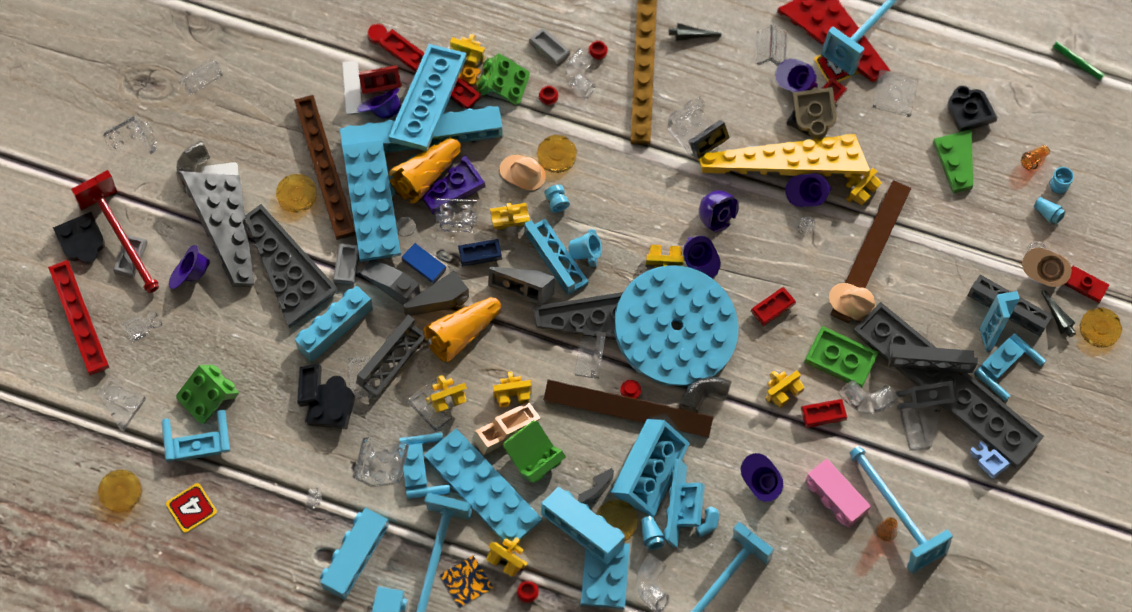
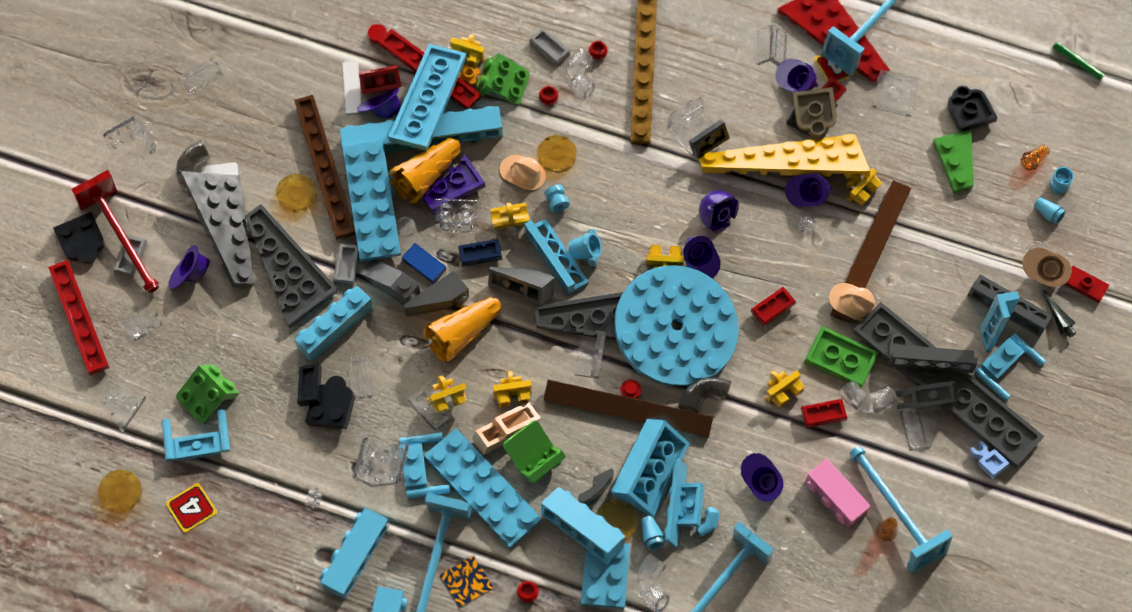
dark grey fence [356,315,425,397] -> none
yellow hips [486,538,528,577] -> none
pearl dark grey piece [668,23,722,41] -> none
clear yellow tile [1079,307,1123,348] -> none

